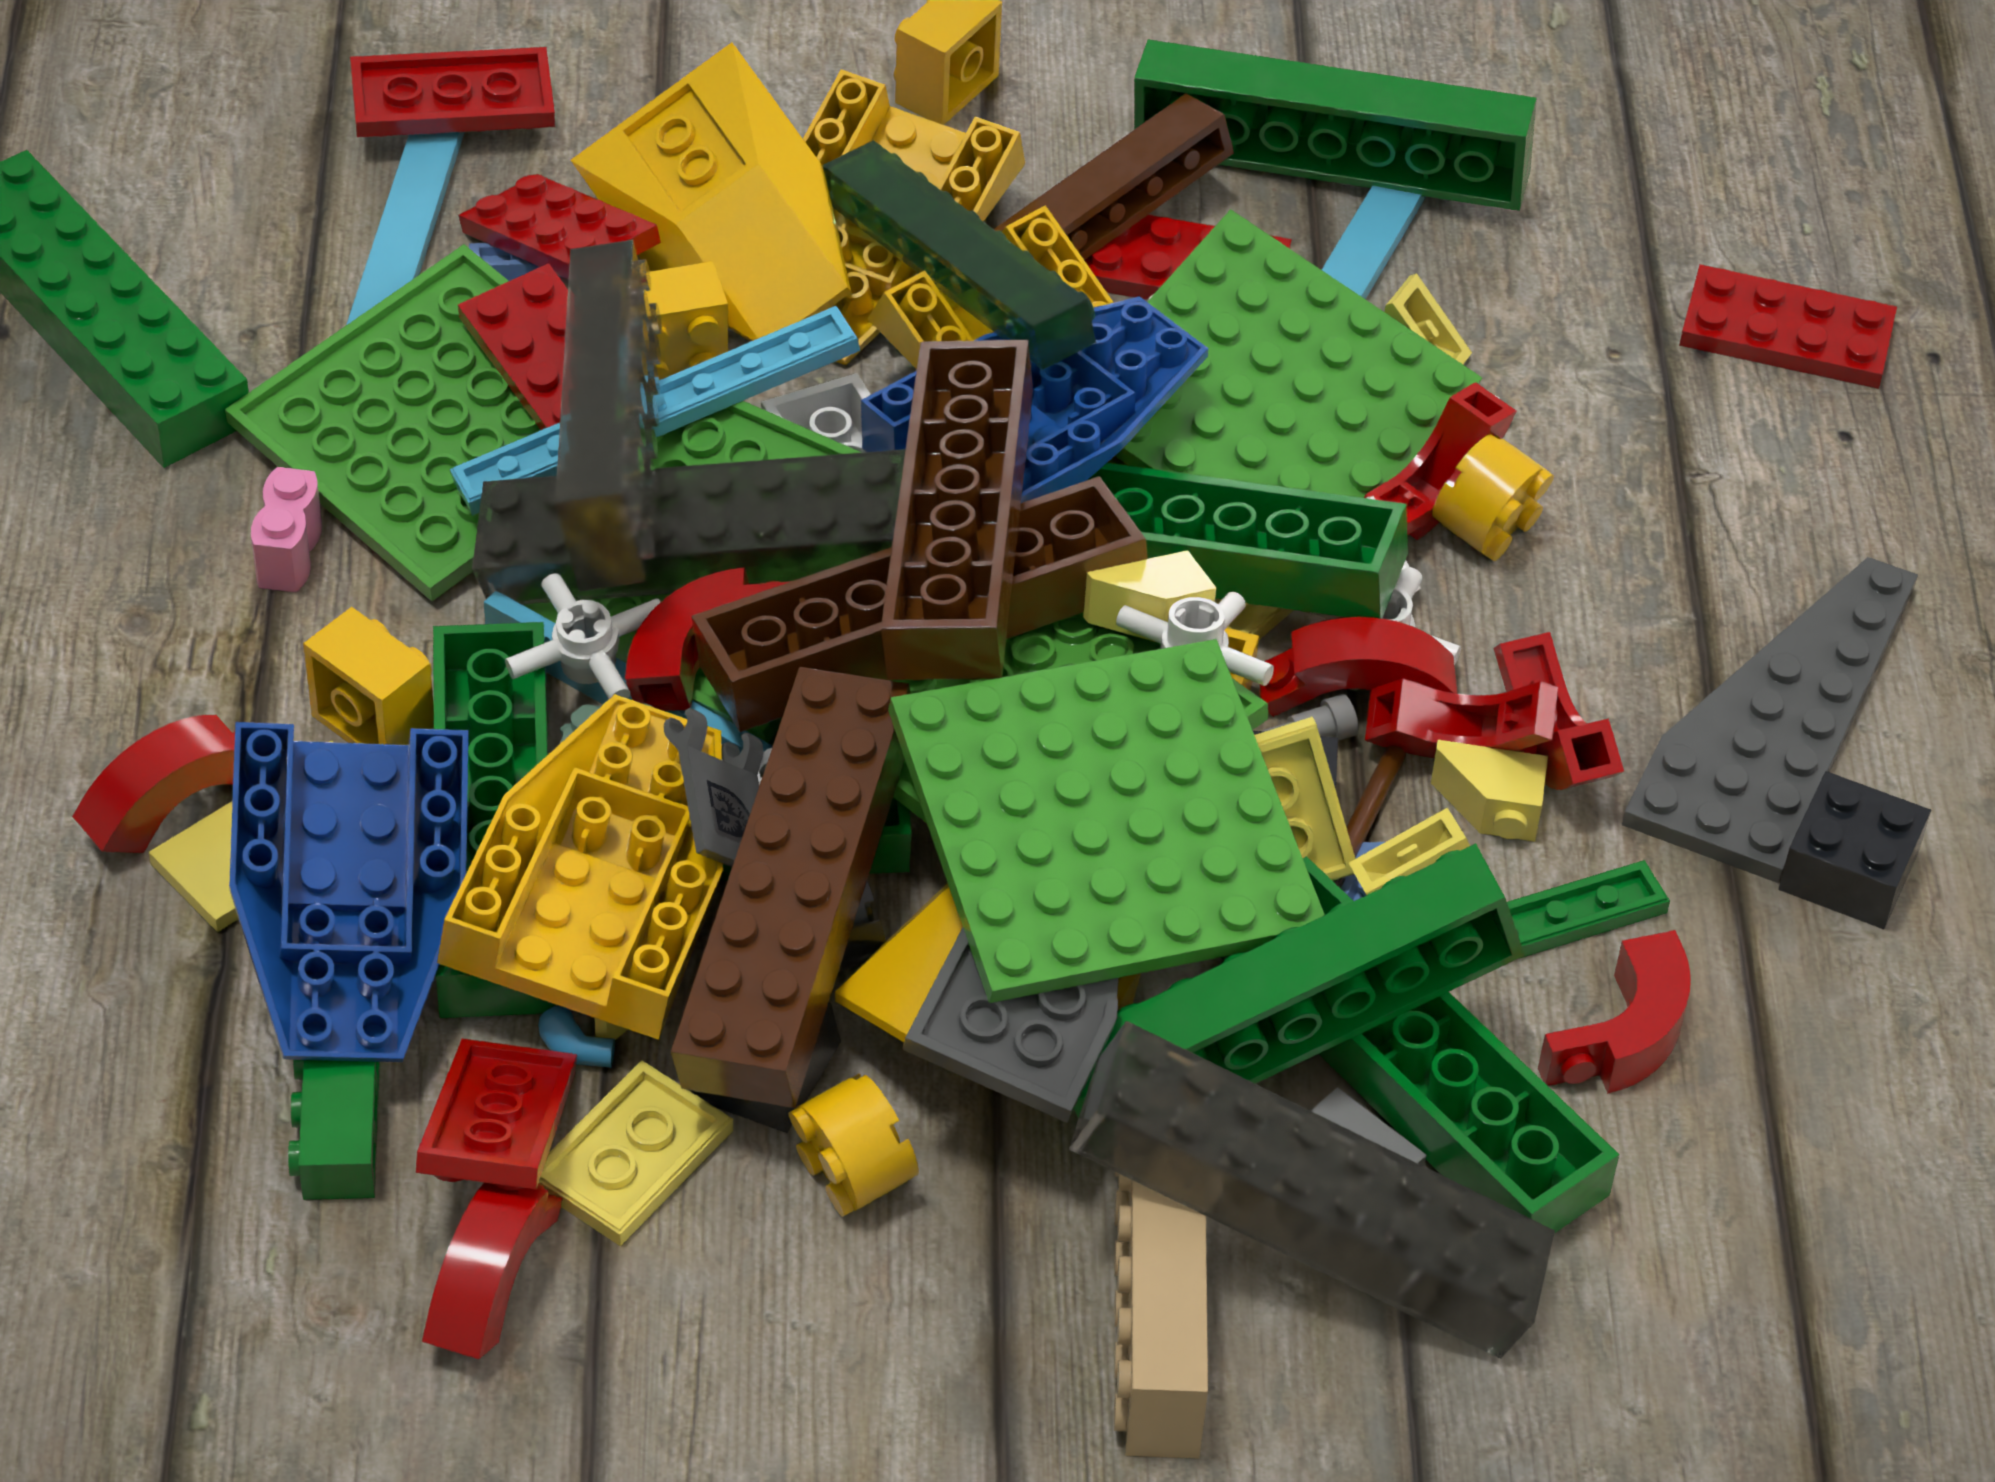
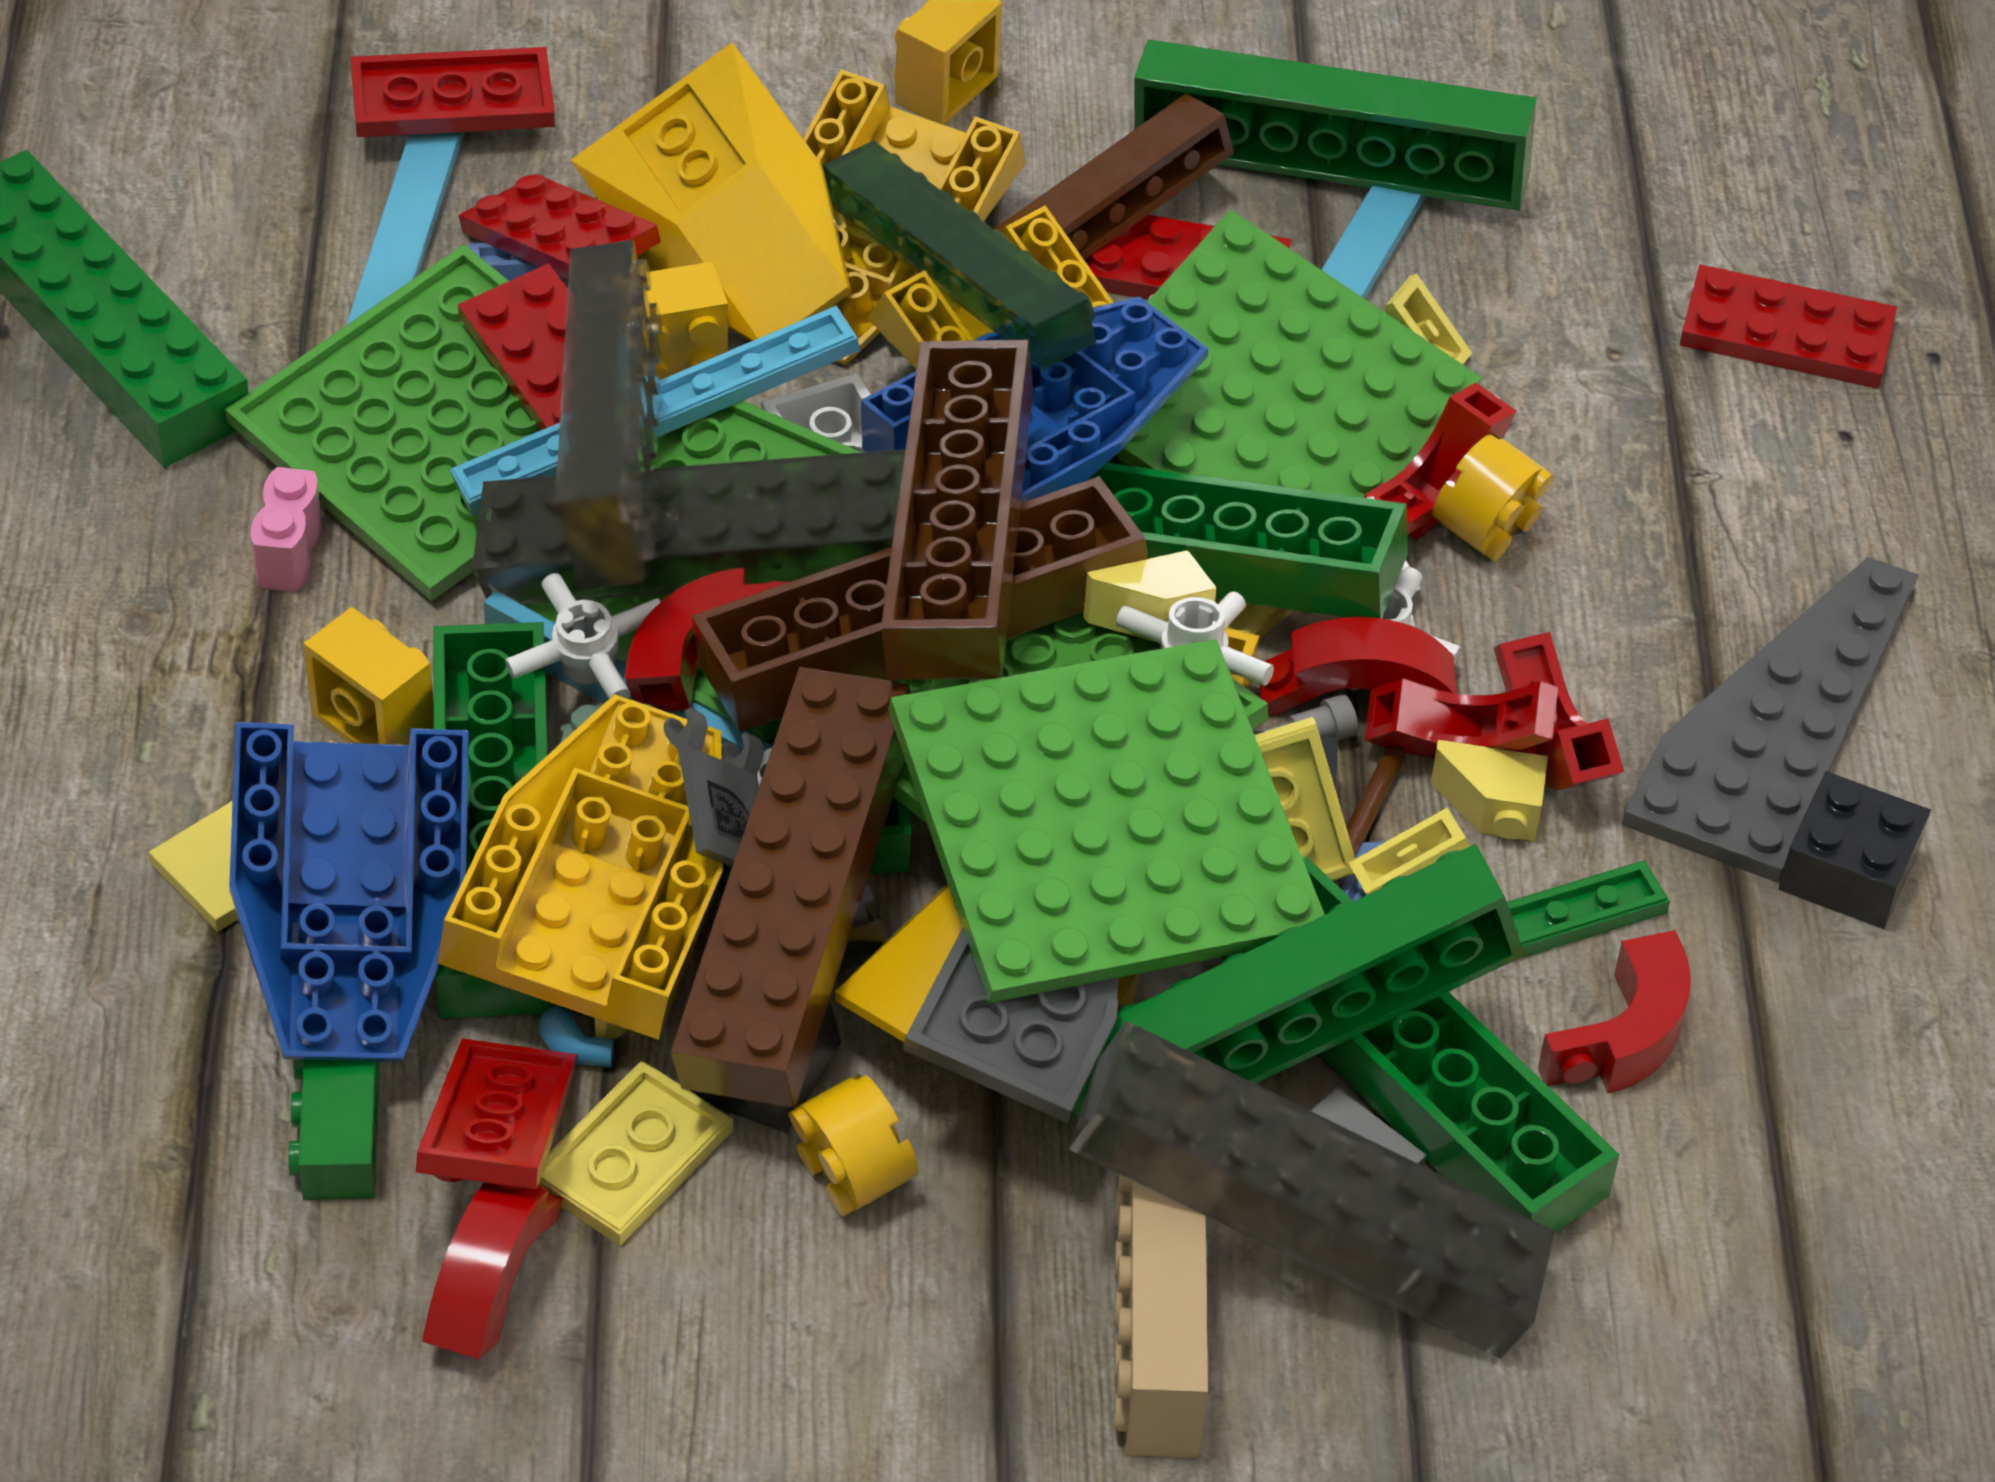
red arch [72,715,235,853] -> none

